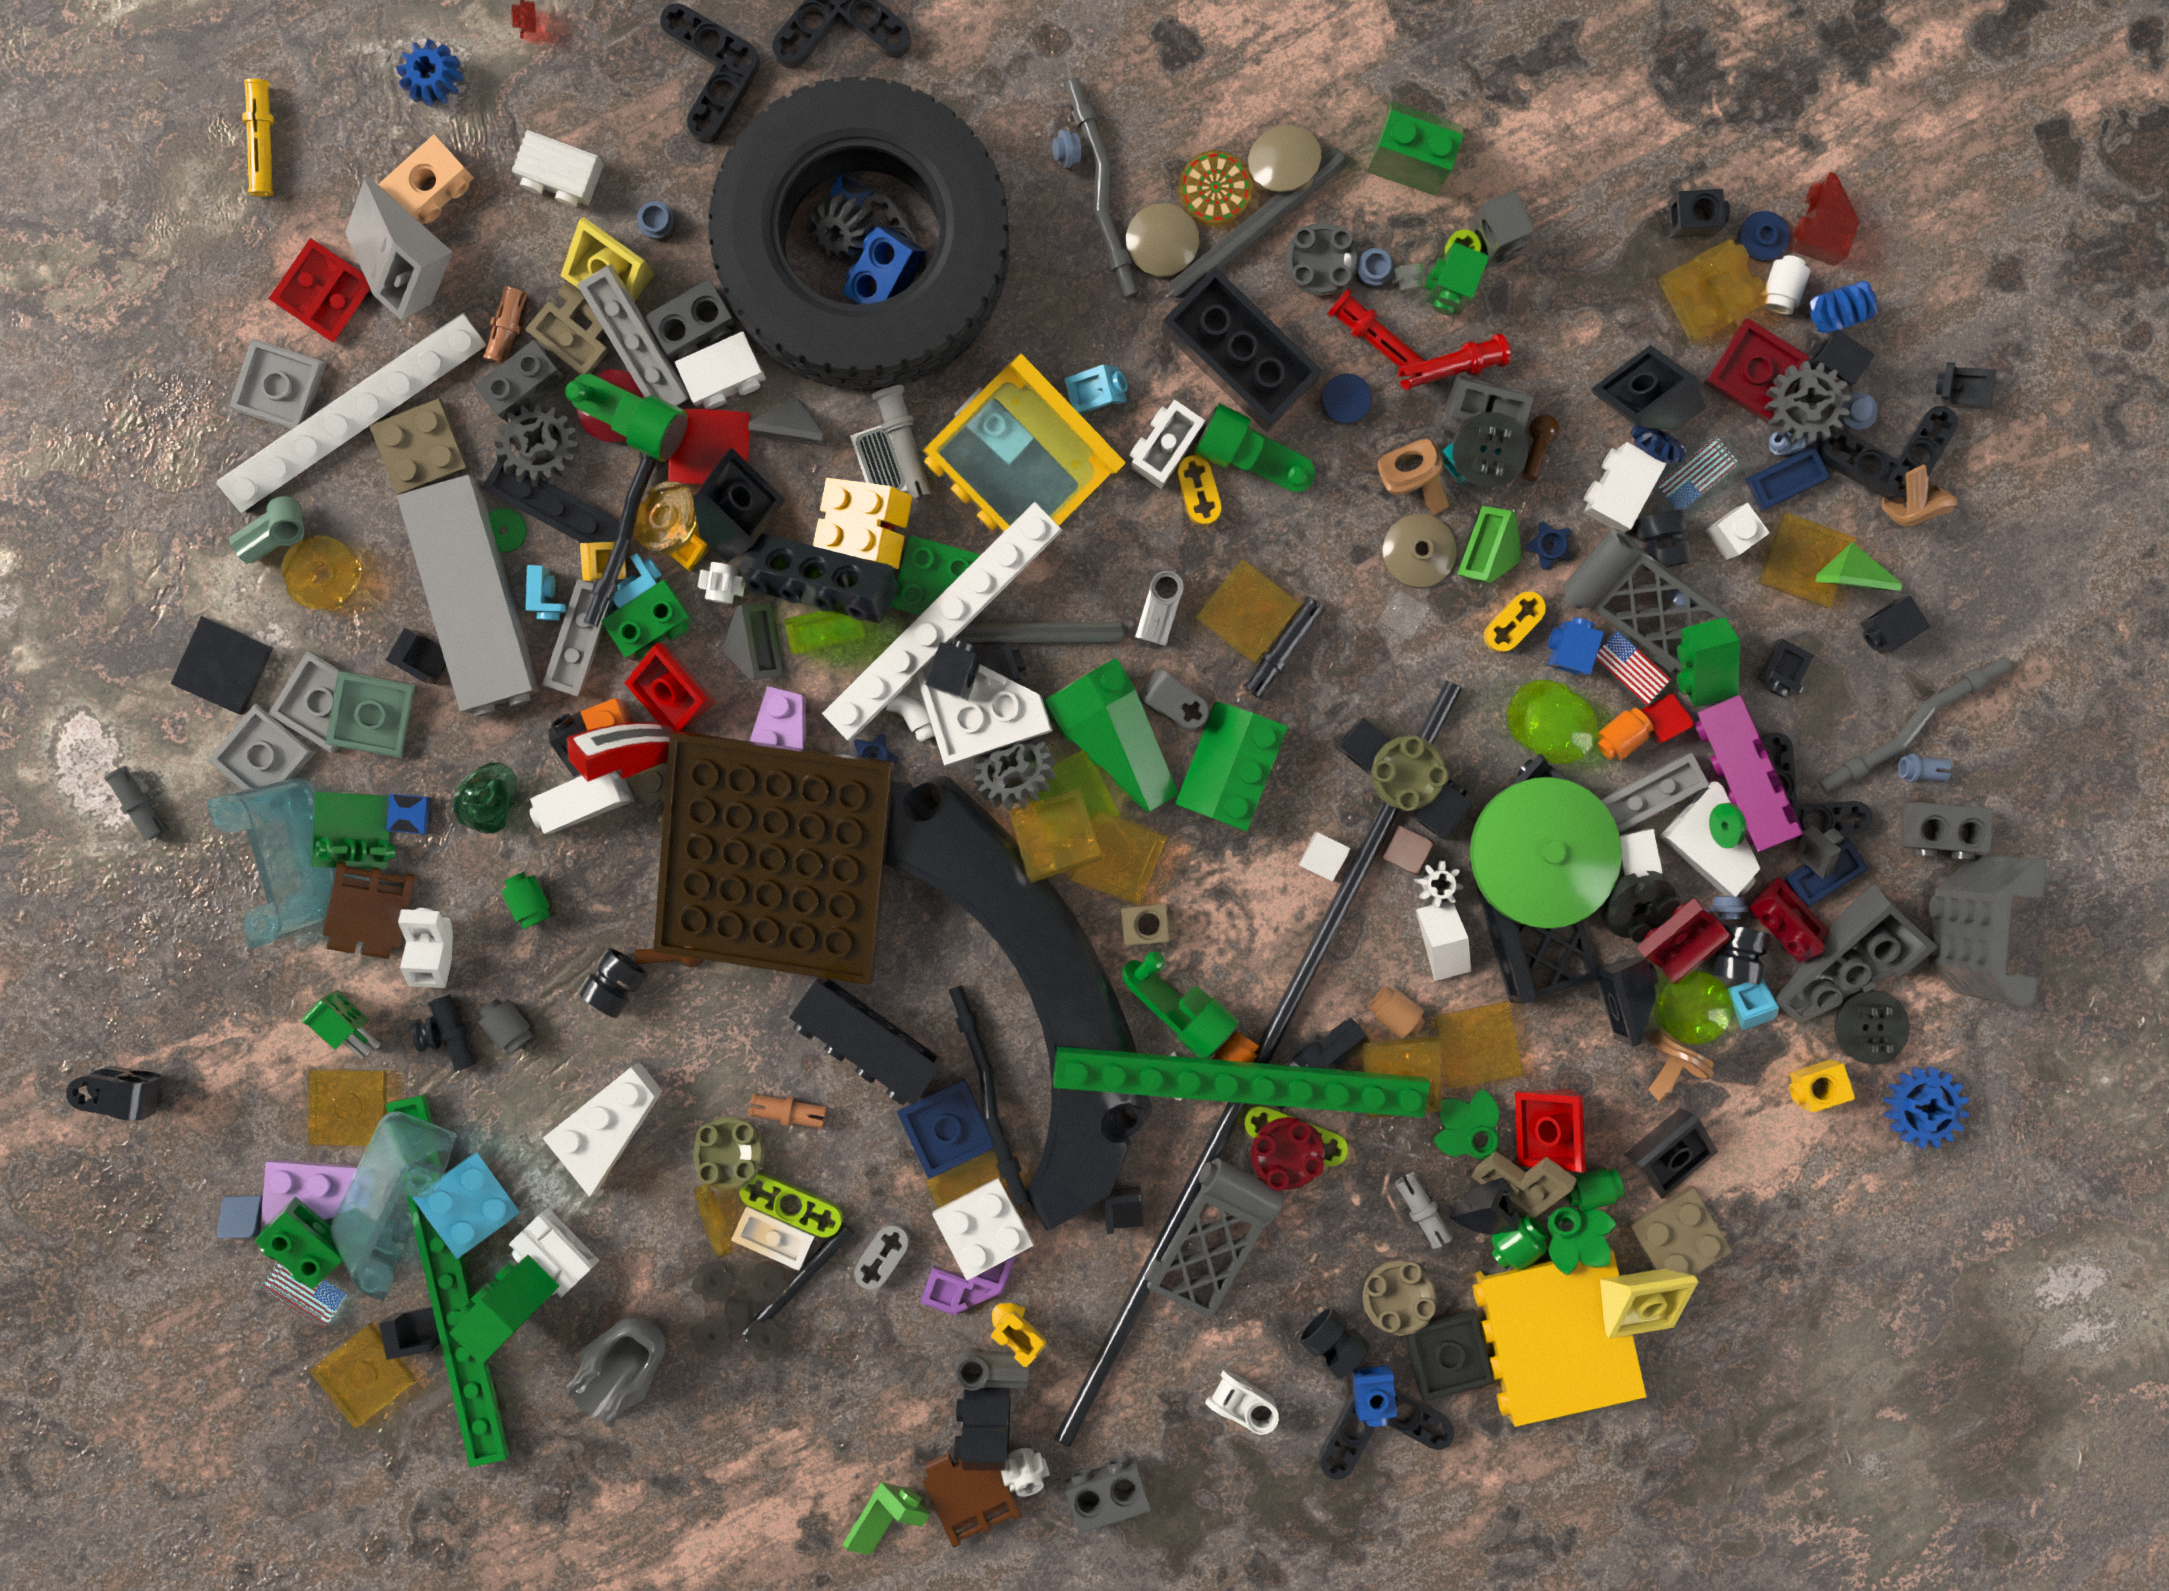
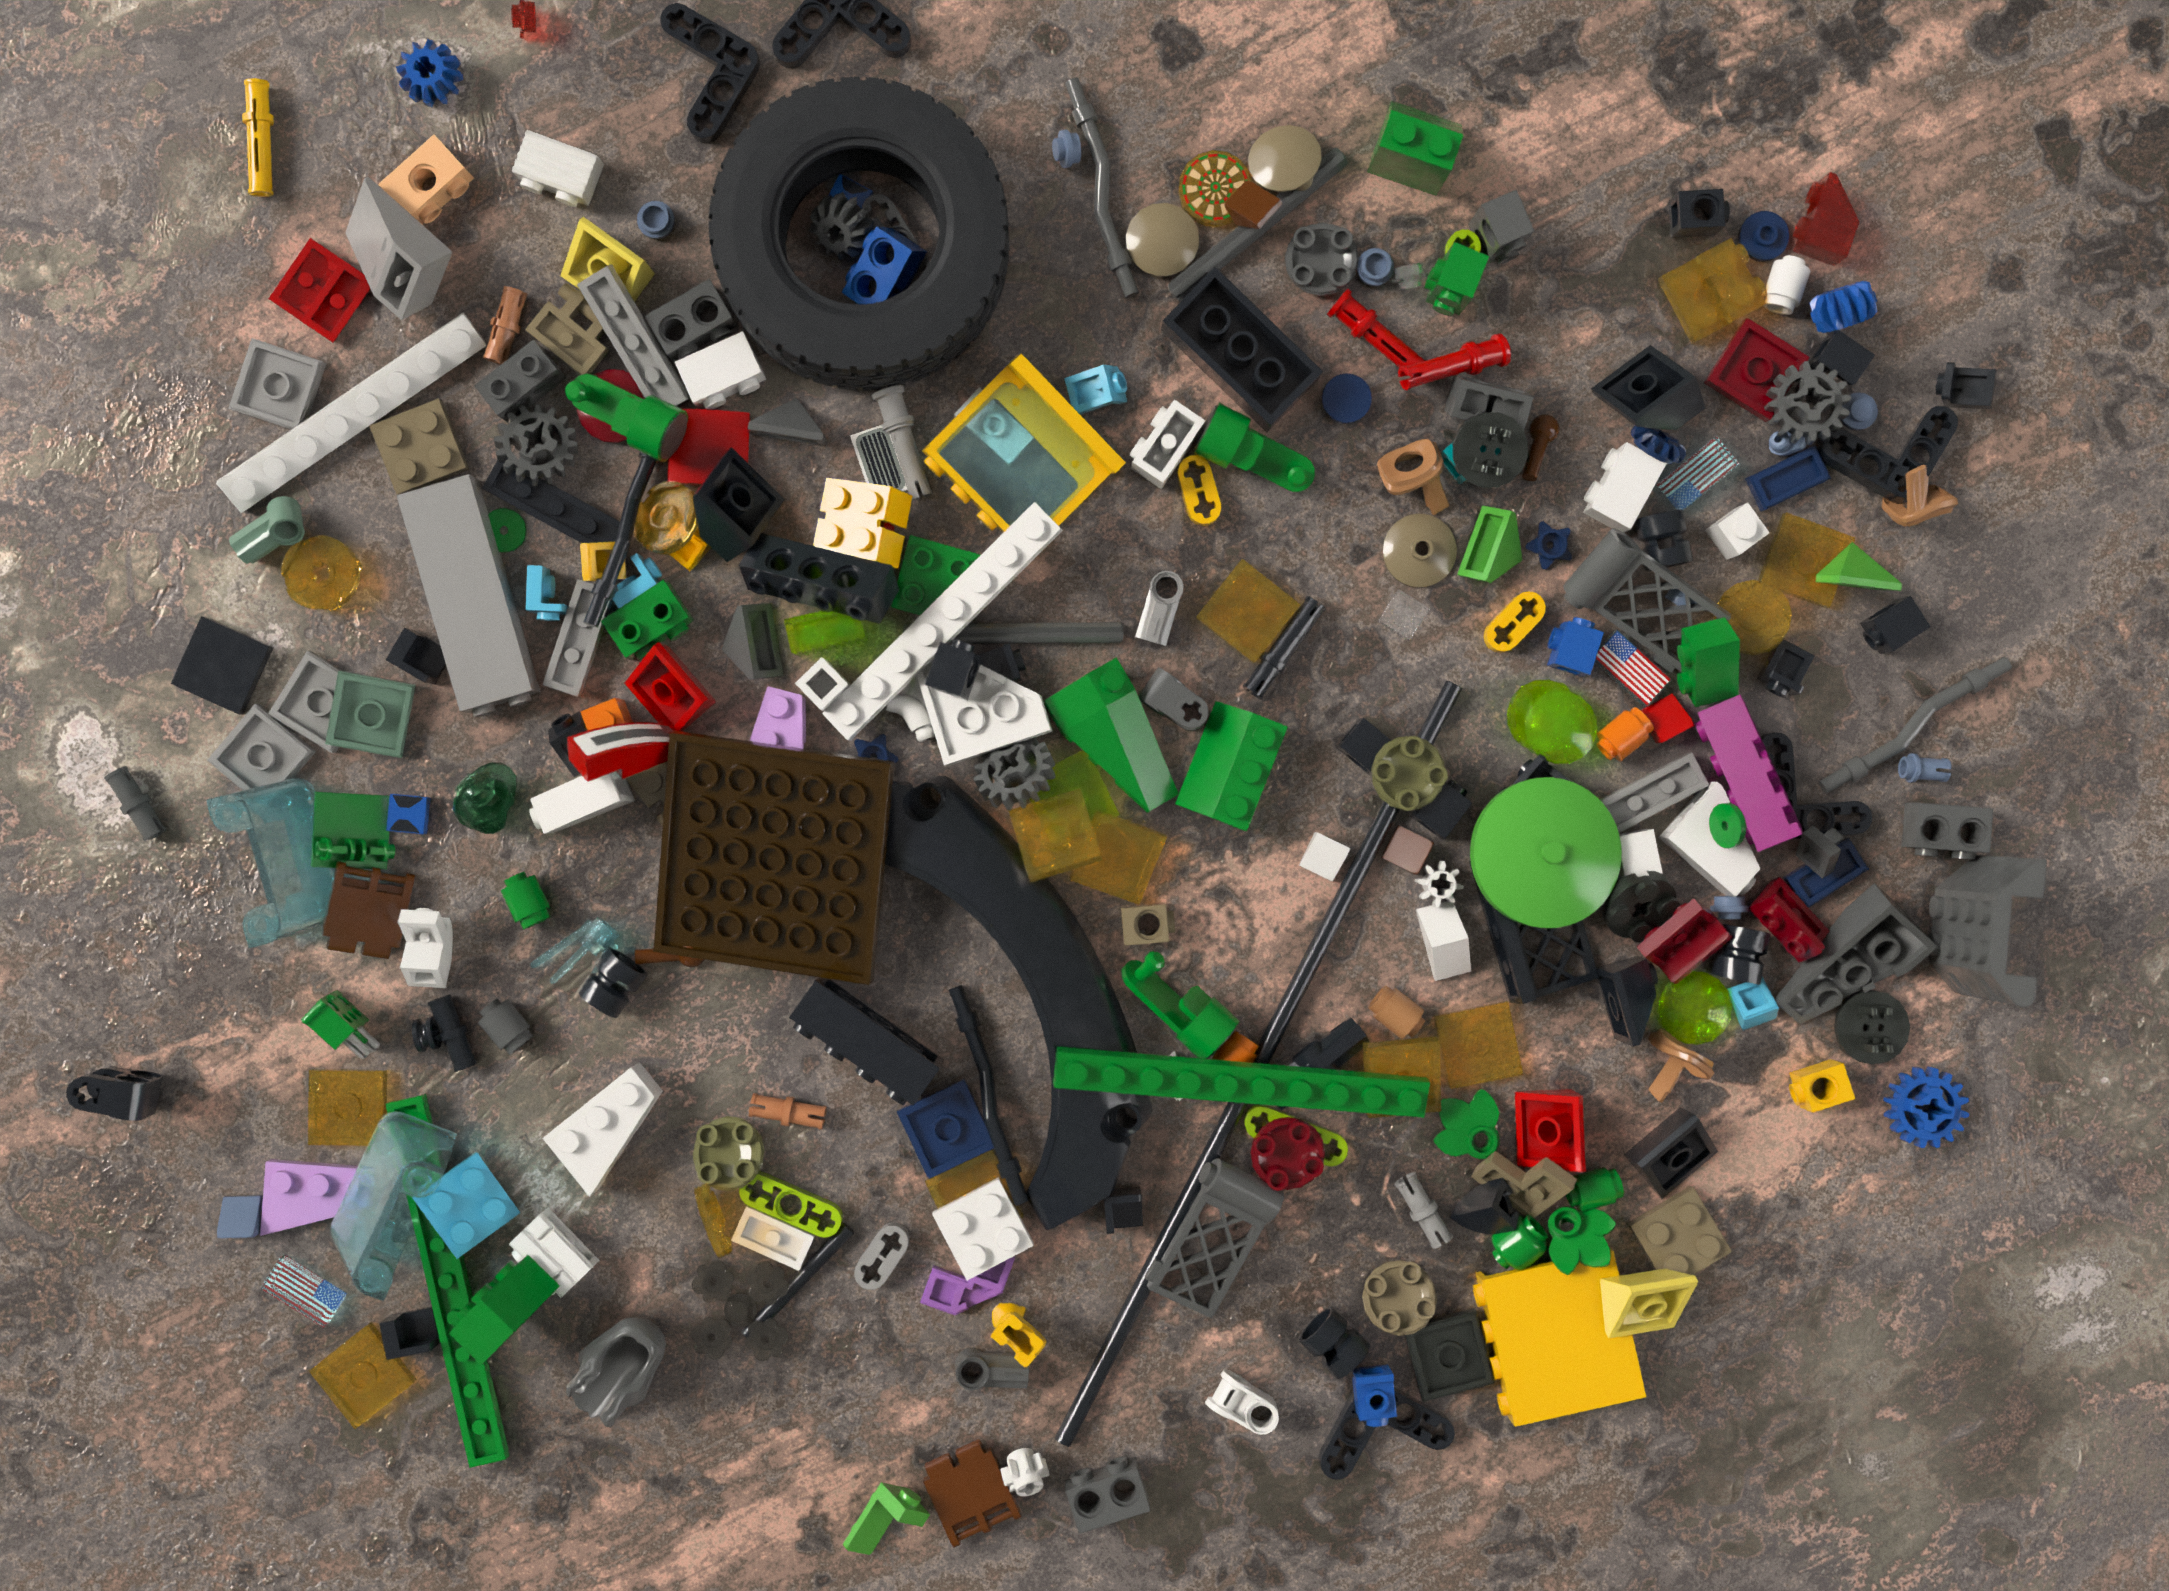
green brick [254,1196,352,1290] -> none
white gear [698,562,745,604] -> none
black brick [954,1388,1011,1471] -> none
none -> clear light blue plant [530,916,620,984]
none -> white brick [795,657,851,711]
none -> reddish brown slope [1224,181,1283,229]
none -> clear yellow tile [1714,580,1792,655]

